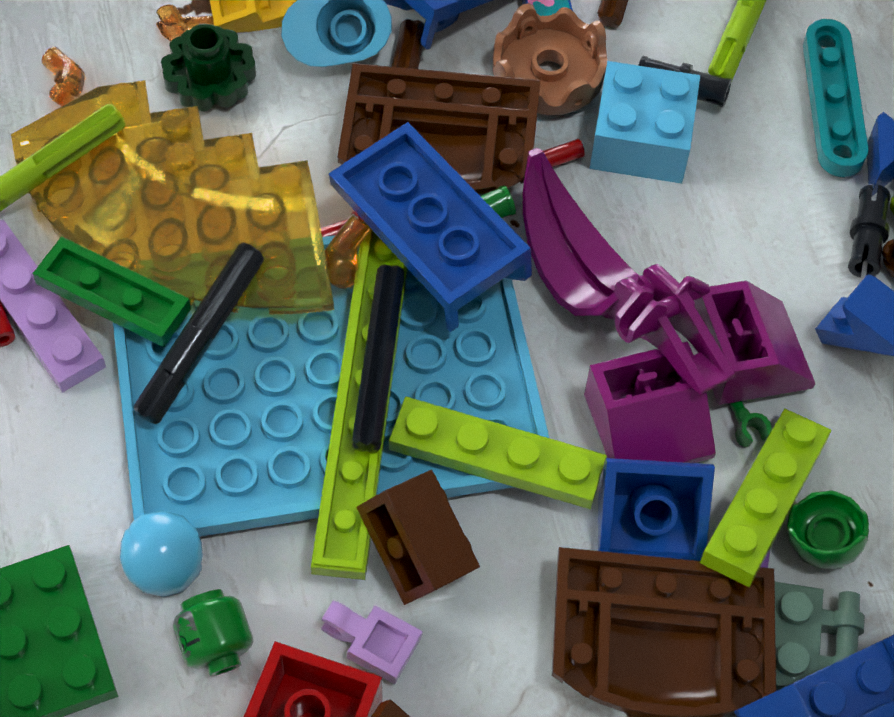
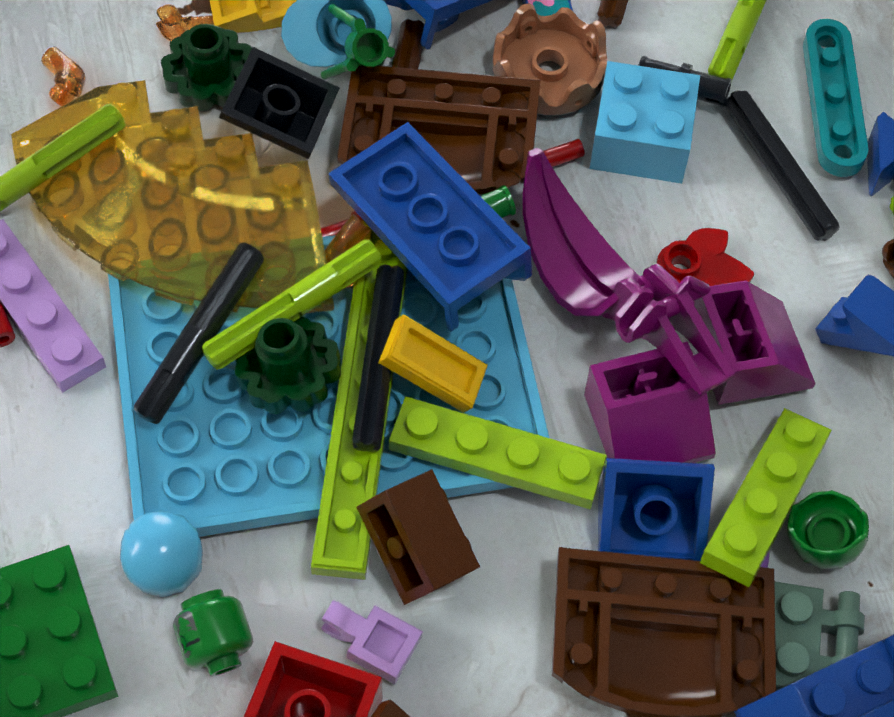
green plate [32,236,191,347] -> none
green hand [728,401,772,447] -> none
black pin [848,184,891,278] -> none
none -> lime axle [202,239,381,370]
none -> black slope [219,47,340,159]
none -> dark green plant [235,317,341,414]
none -> green plant [321,4,395,80]
none -> yellow tile [378,314,488,413]
none -> red plate [656,228,754,286]
none -> black axle [724,90,840,241]

